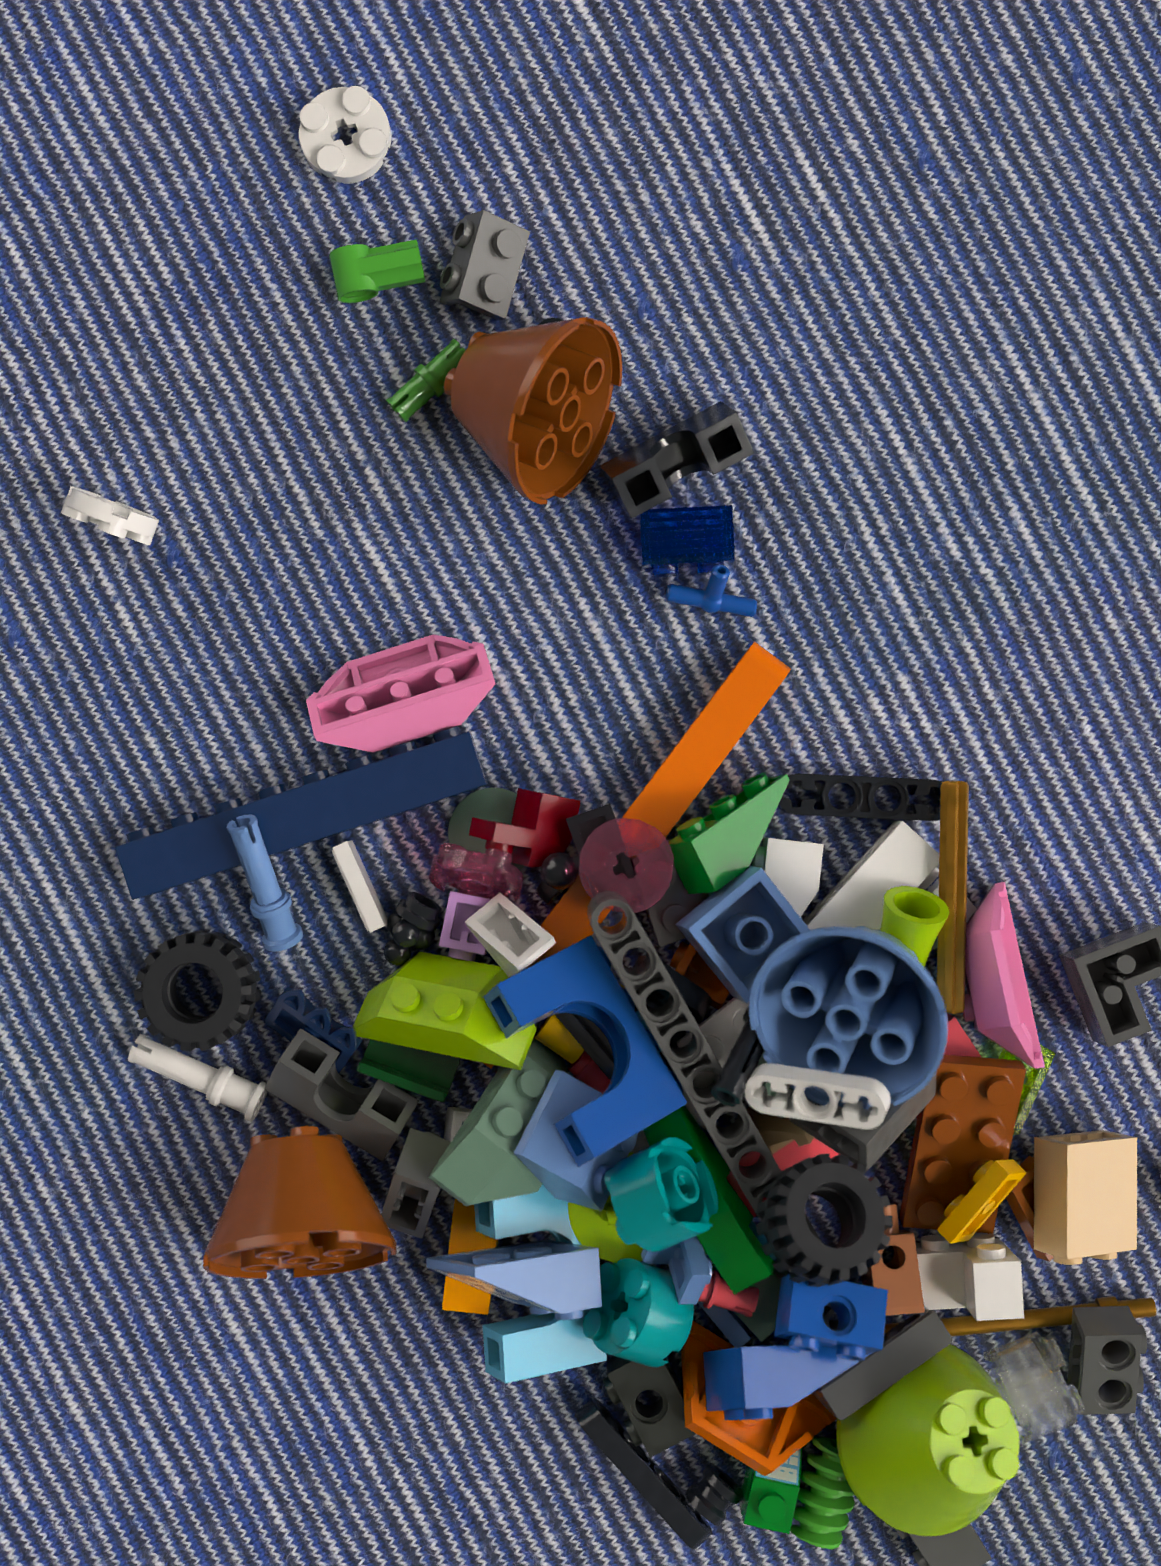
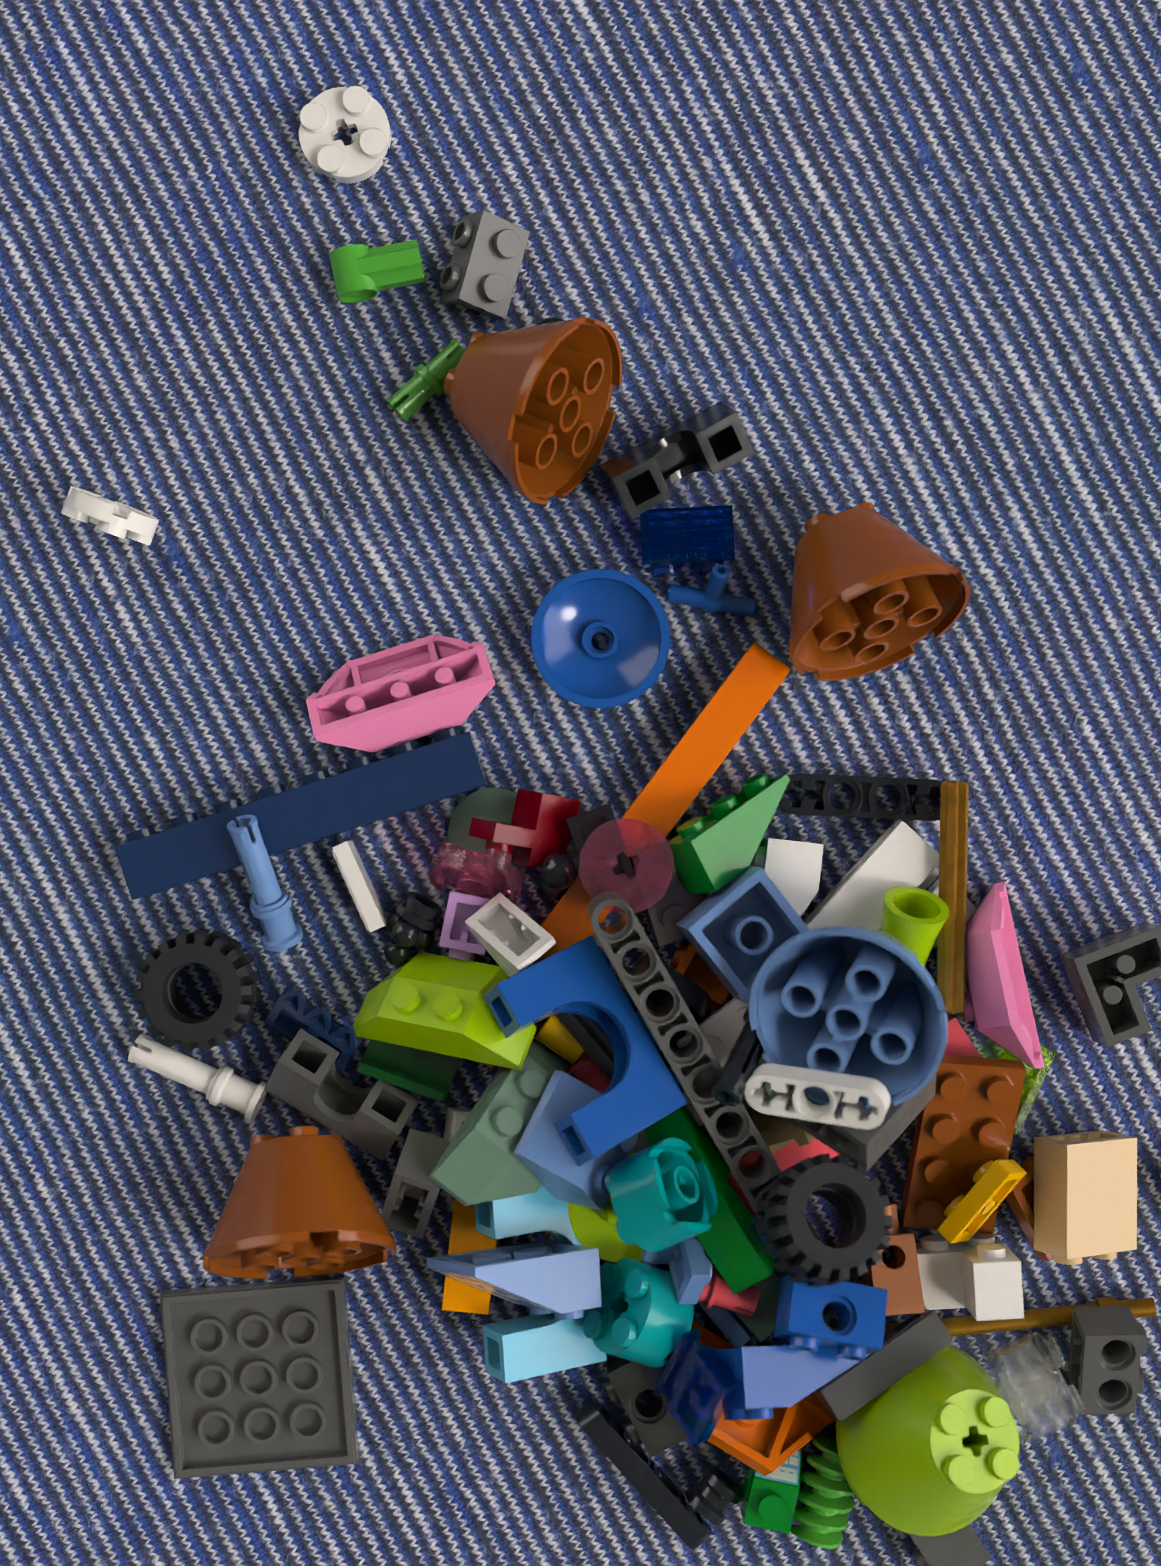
none -> dark grey tile [160,1275,360,1479]
none -> blue dish [531,569,670,708]
none -> clear blue plate [654,1328,739,1446]
none -> dark orange cone [789,502,970,681]

